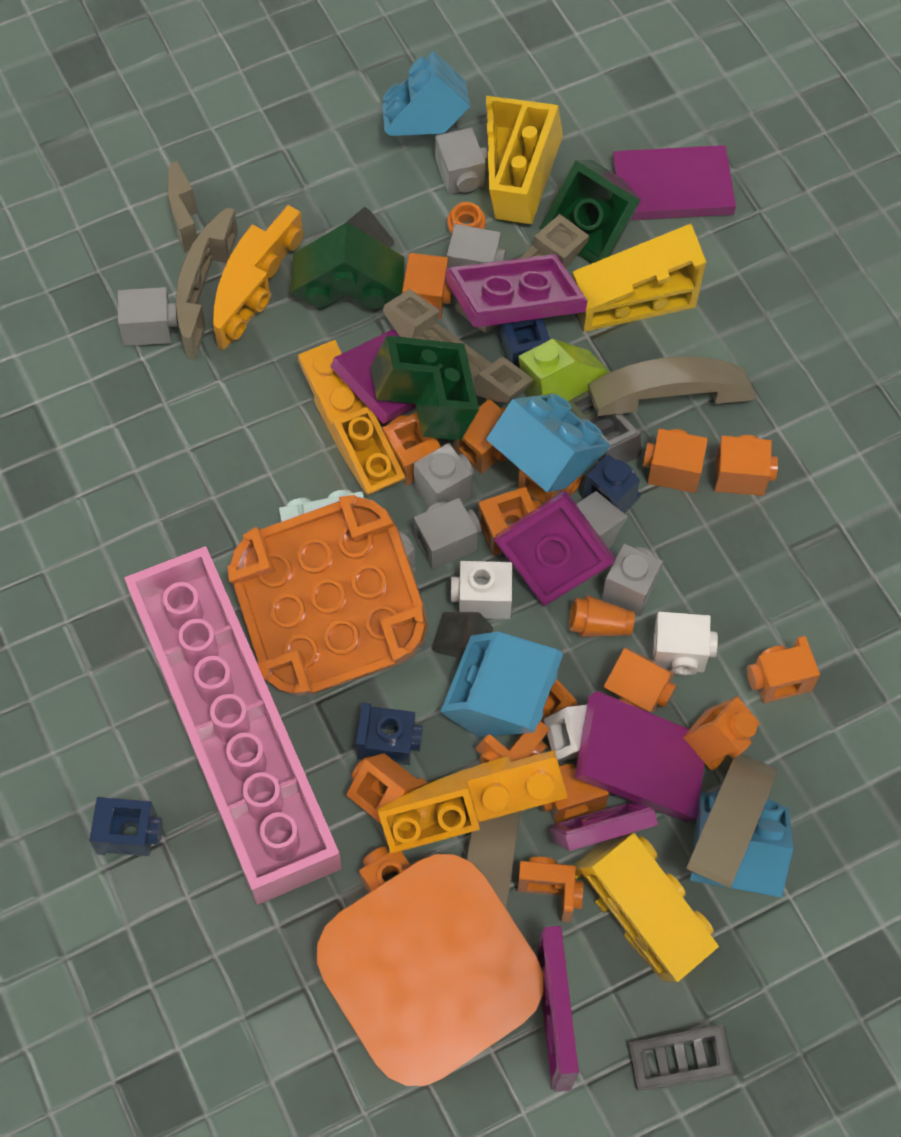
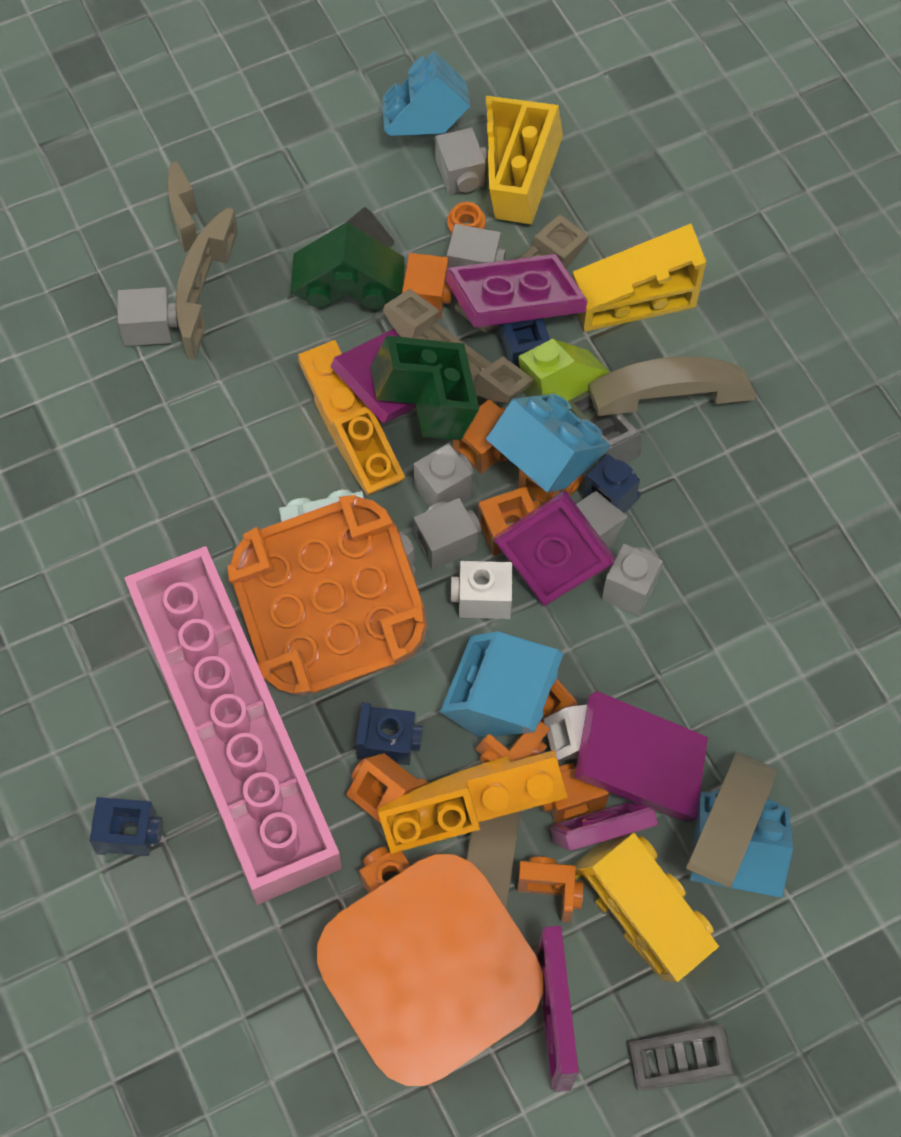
light orange slope [213,205,304,351] -> none
orange brick [383,412,441,486] -> none
clear smoke slope [432,612,493,659] -> none
dark green slope [539,160,641,263] -> none
orange cone [569,595,635,637] -> none
orange brick [604,648,677,712] -> none
magenta tile [612,145,736,220] -> none
orange brick [642,428,708,493] -> none
white brick [652,612,718,675] -> none
orange brick [683,696,760,771] -> none
orange brick [714,435,778,496] -> none
orange brick [747,636,820,704] -> none

